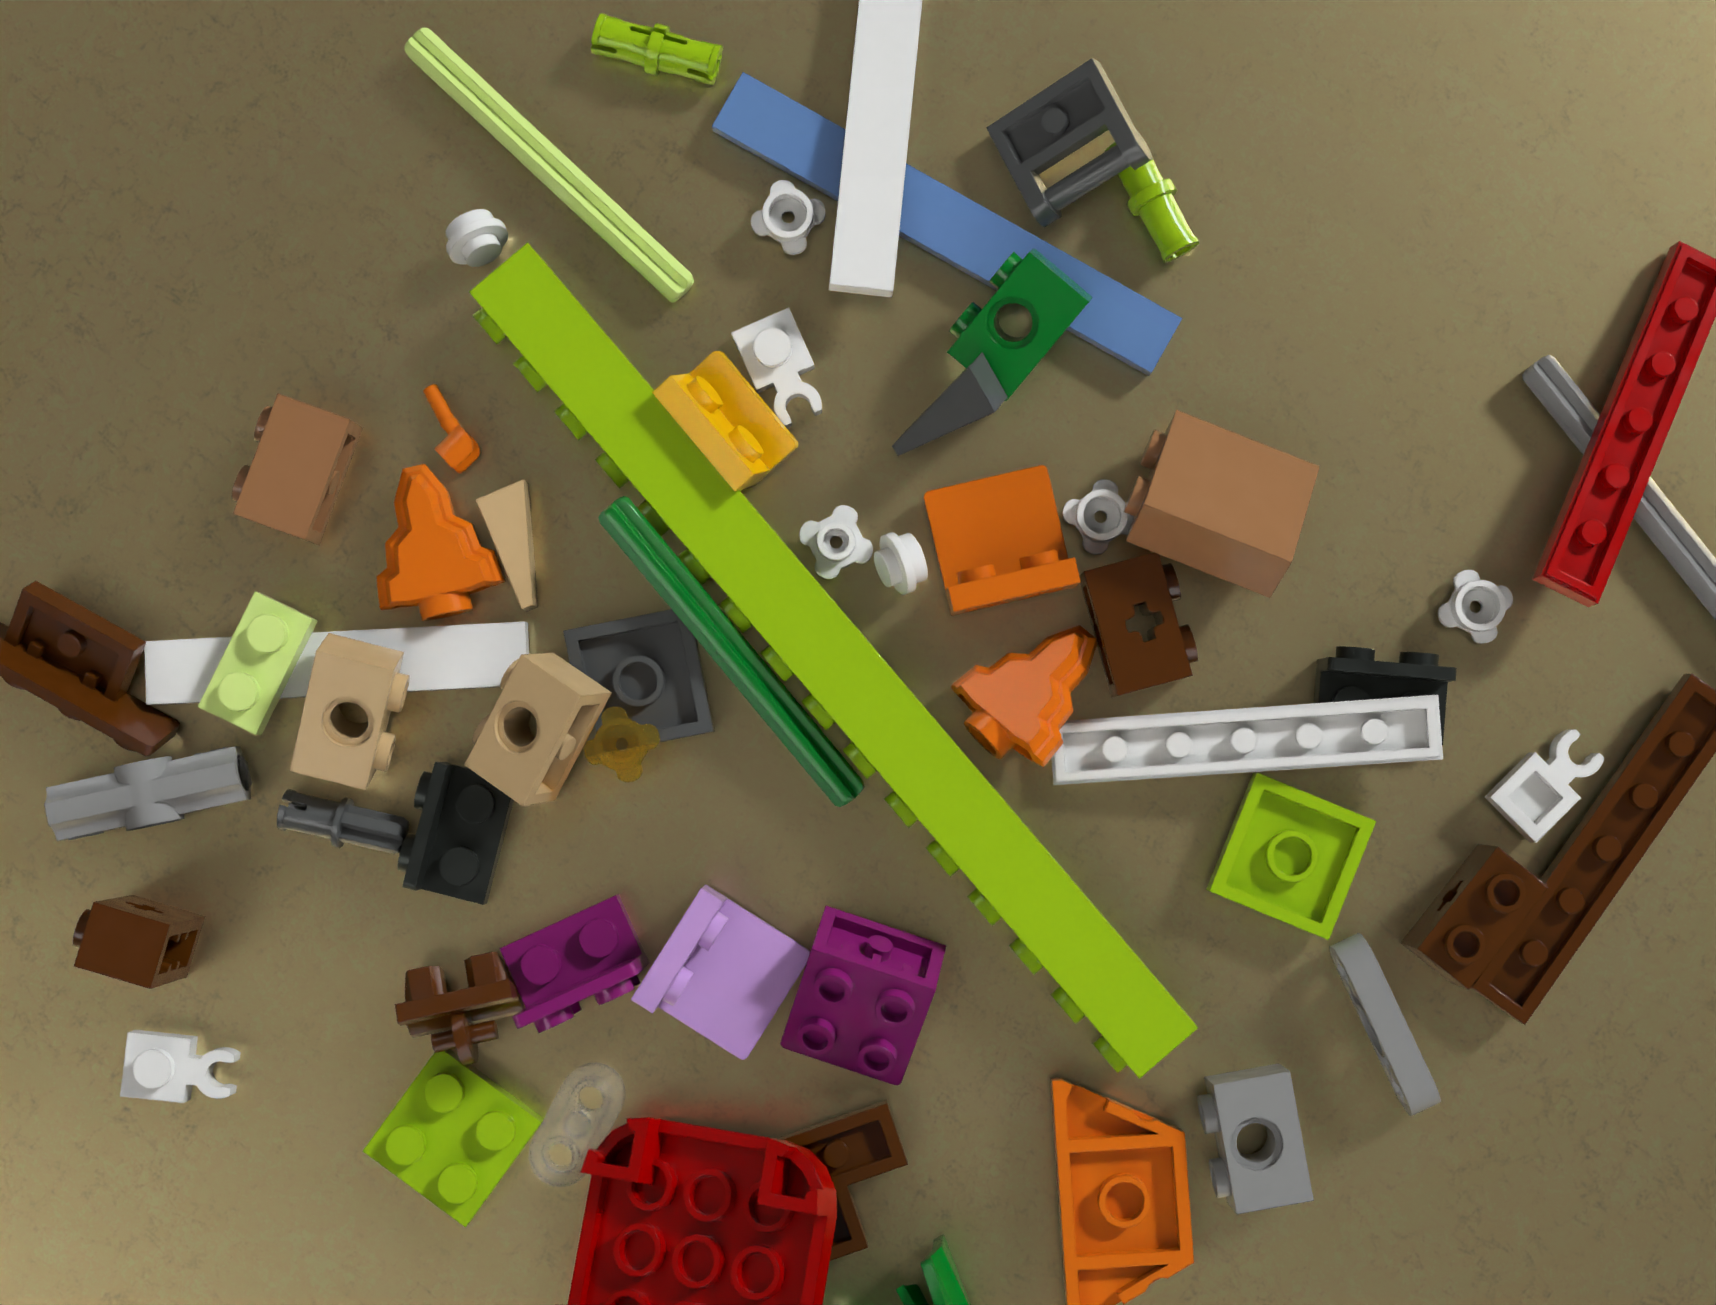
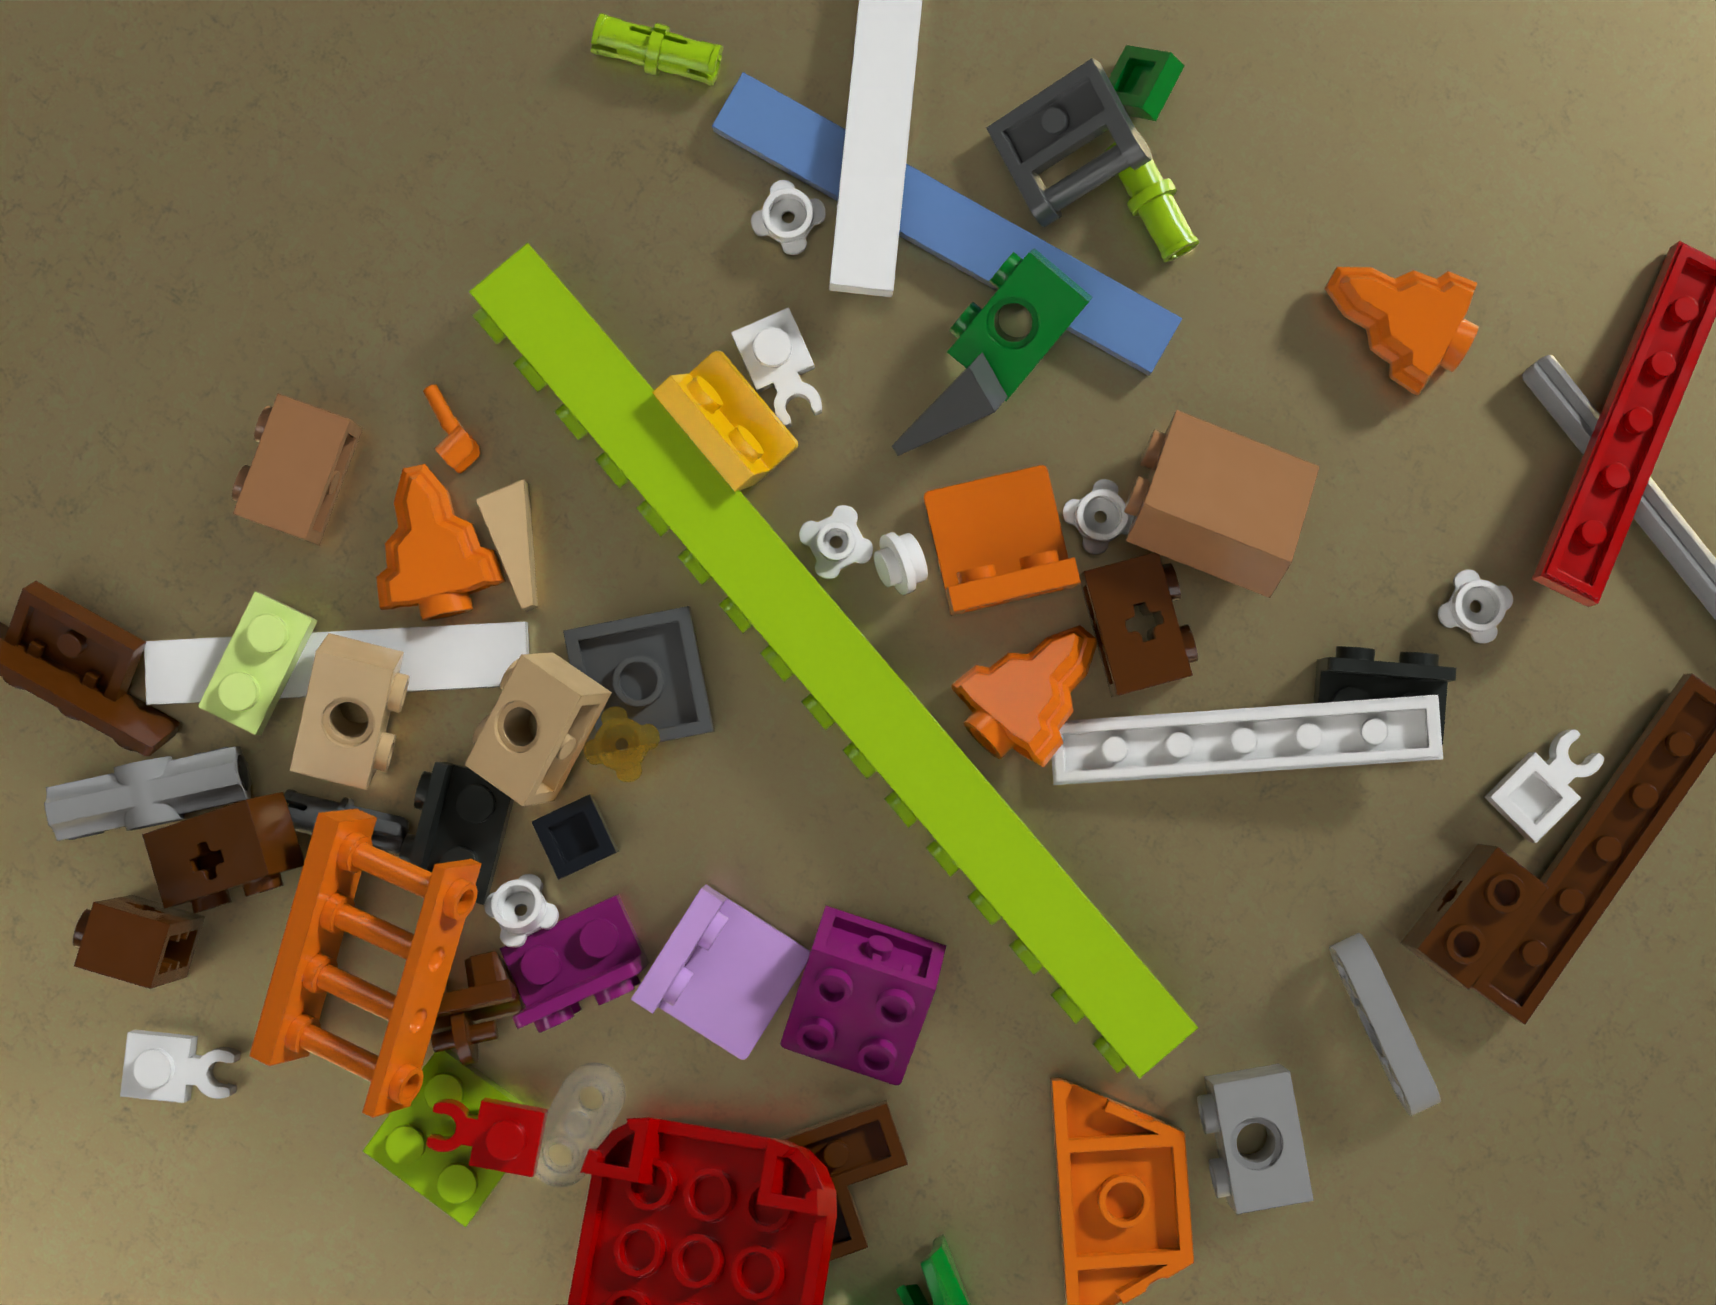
yellowish green axle [404,27,694,302] -> none
white plate [446,209,508,267] -> none
green axle [598,496,865,807] -> none
lime plate [1206,772,1376,940] -> none
none -> reddish brown brick [142,792,304,914]
none -> orange fence [249,809,482,1118]
none -> red plate [426,1097,548,1177]
none -> white plate [484,874,559,948]
none -> black plate [532,794,619,880]
none -> green plate [1109,45,1185,121]
none -> orange rock [1324,267,1479,396]

